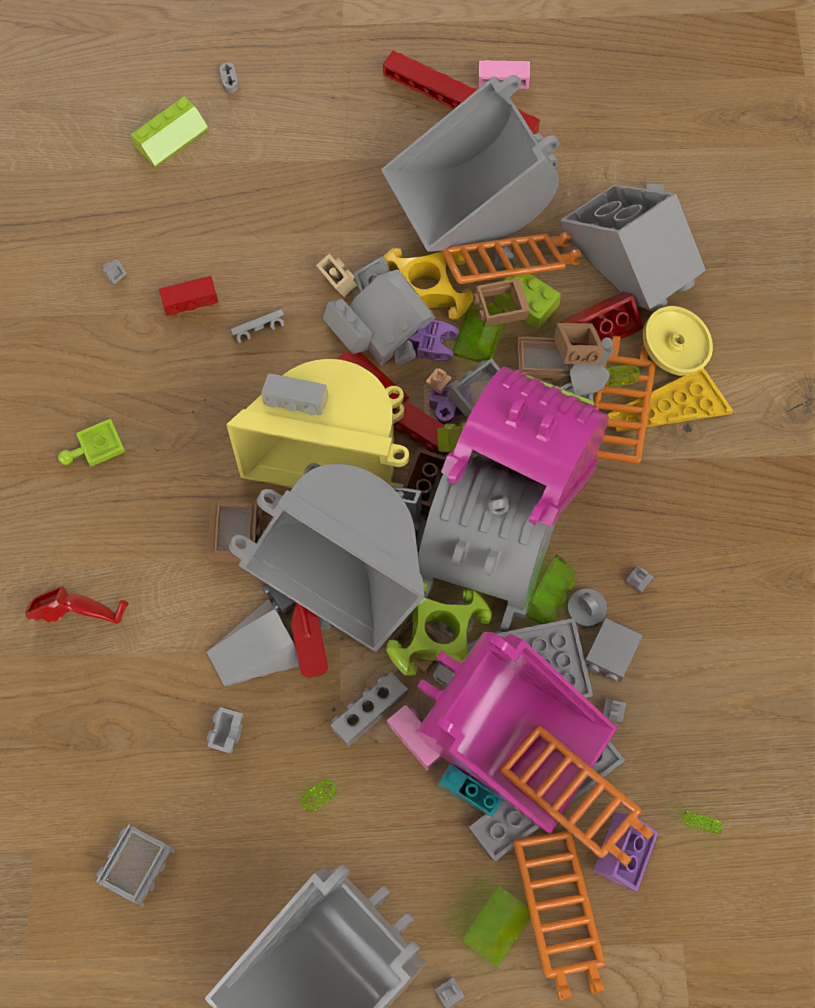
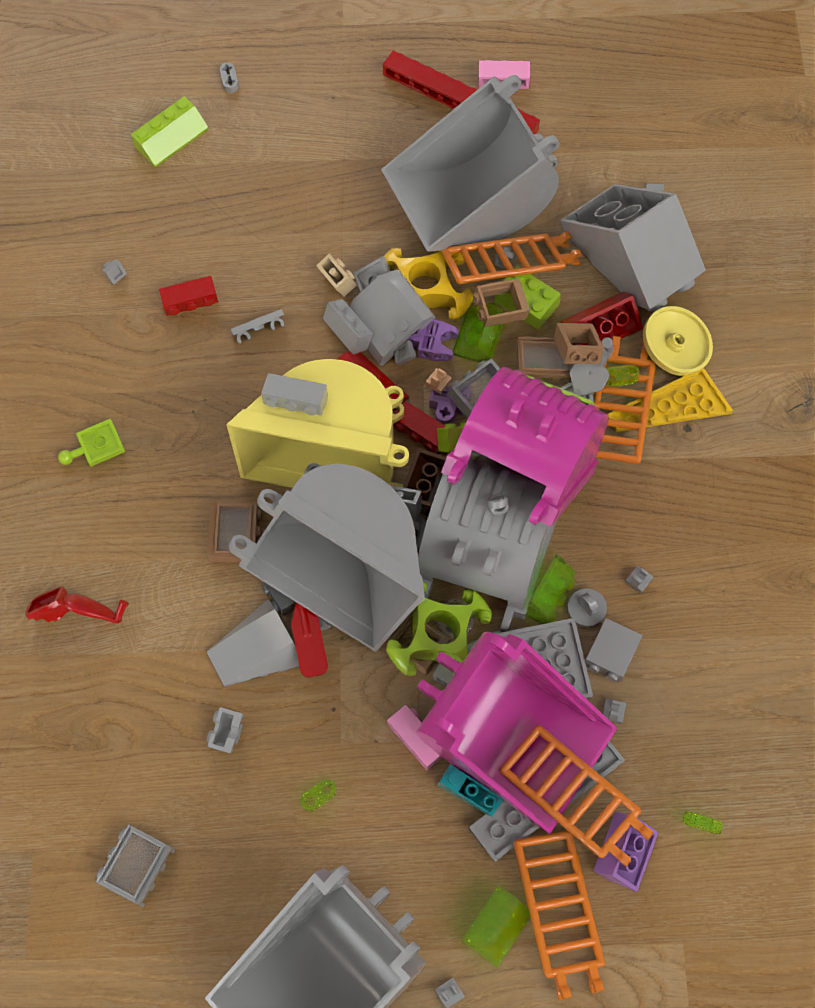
light grey brick [330,672,408,747] -> none

